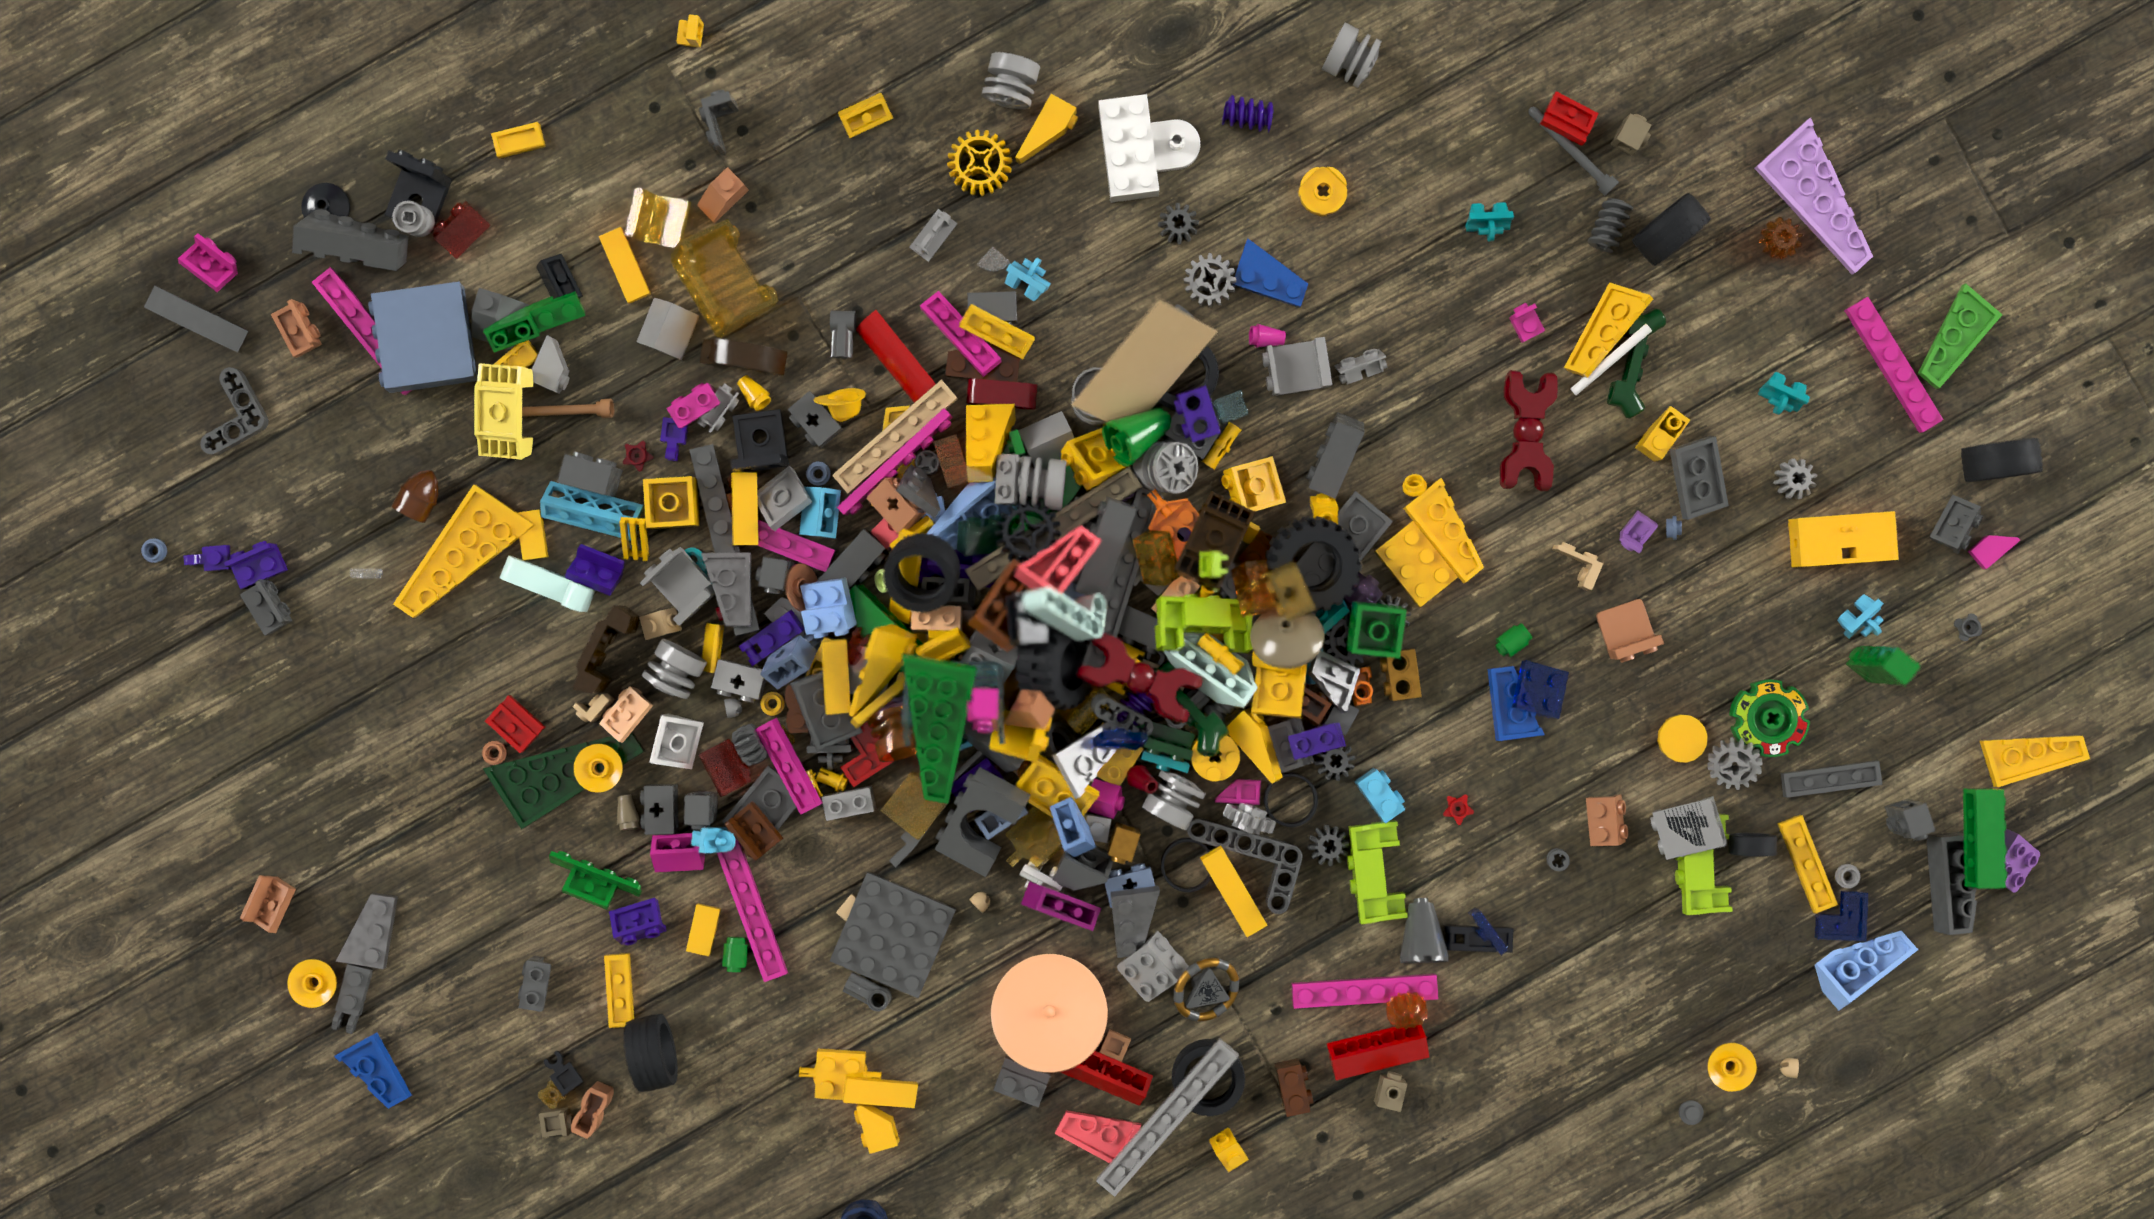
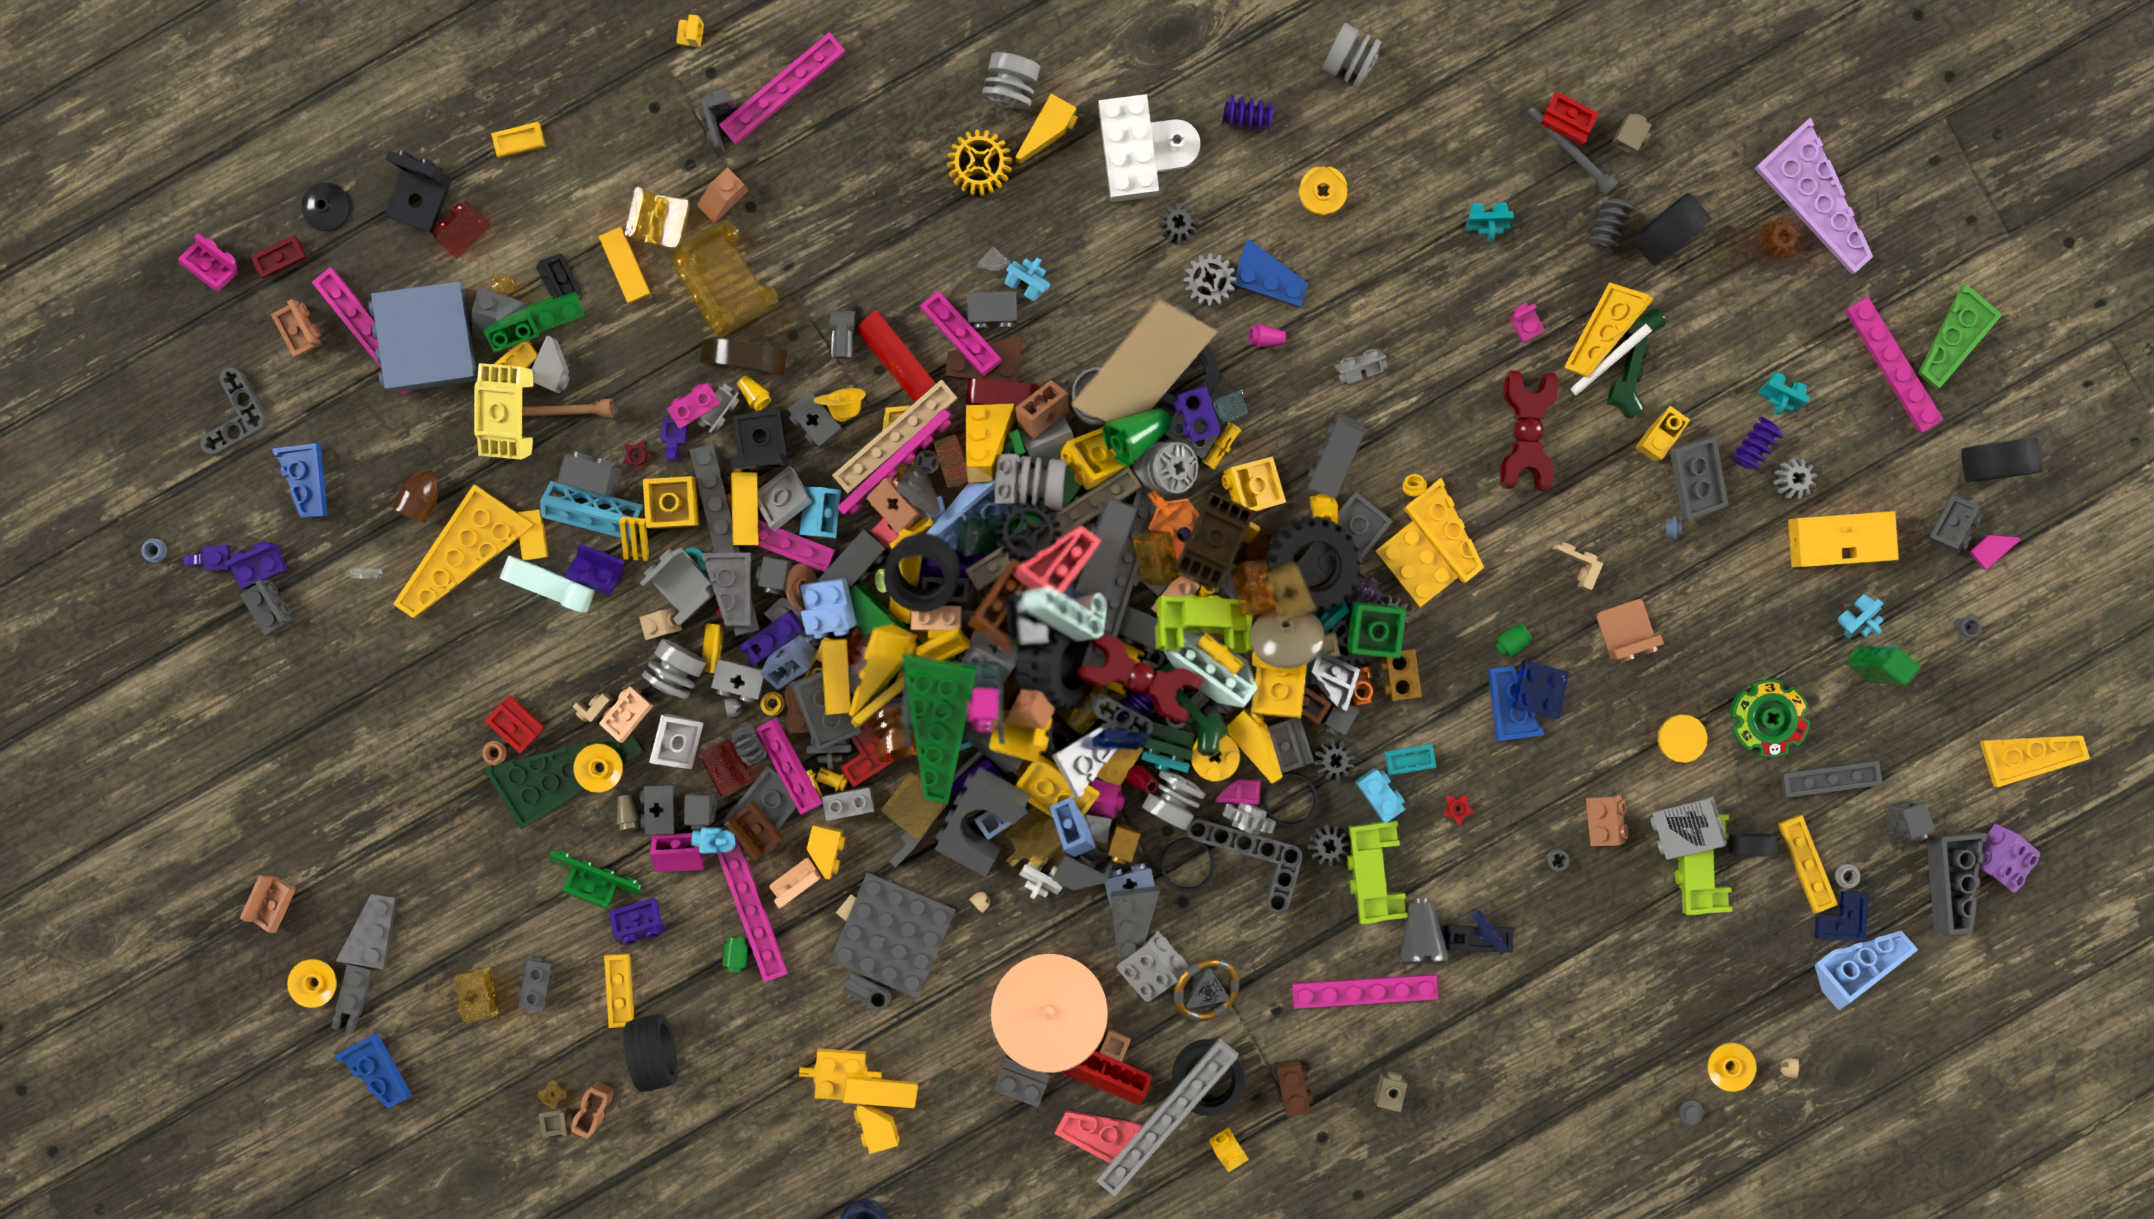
dark grey slope [144,286,248,353] -> none
dark grey wedge [292,209,408,271] -> none
light grey wheel [392,201,435,237] -> none
black plate [544,1051,585,1097] -> none
dark brown plate [573,605,640,694] -> none
light grey slope [637,298,699,360] -> none
yellow tile [686,903,721,956] -> none
sand blue plate [806,462,831,486] -> none
yellow slope [838,93,893,138] -> none
light grey hinge [909,209,957,262] -> none
yellow tile [959,304,1035,359] -> none
magenta brick [1021,881,1101,931] -> none
lime tile [1200,552,1228,577] -> none
yellow tile [1200,845,1268,937] -> none
light grey panel [1262,337,1332,396] -> none
dark purple brick [1288,723,1346,760] -> none
red brick [1326,1020,1429,1080] -> none
clear orange gear [1386,991,1428,1030] -> none
medium lavender bracket [1619,511,1658,553] -> none
light grey gear [1707,737,1763,790] -> none
green brick [1963,788,2007,889] -> none
none -> dark red plate [250,235,307,279]
none -> wing [272,443,328,518]
none -> clear yellow brick [453,966,499,1023]
none -> clear yellow plate [491,273,517,296]
none -> dark pink plate [719,32,846,145]
none -> light nougat bracket [770,858,822,909]
none -> yellow slope [807,823,846,879]
none -> nougat brick [1015,380,1069,439]
none -> tan tile [1321,631,1340,657]
none -> teal plate [1384,743,1437,776]
none -> dark purple piece [1731,417,1784,470]

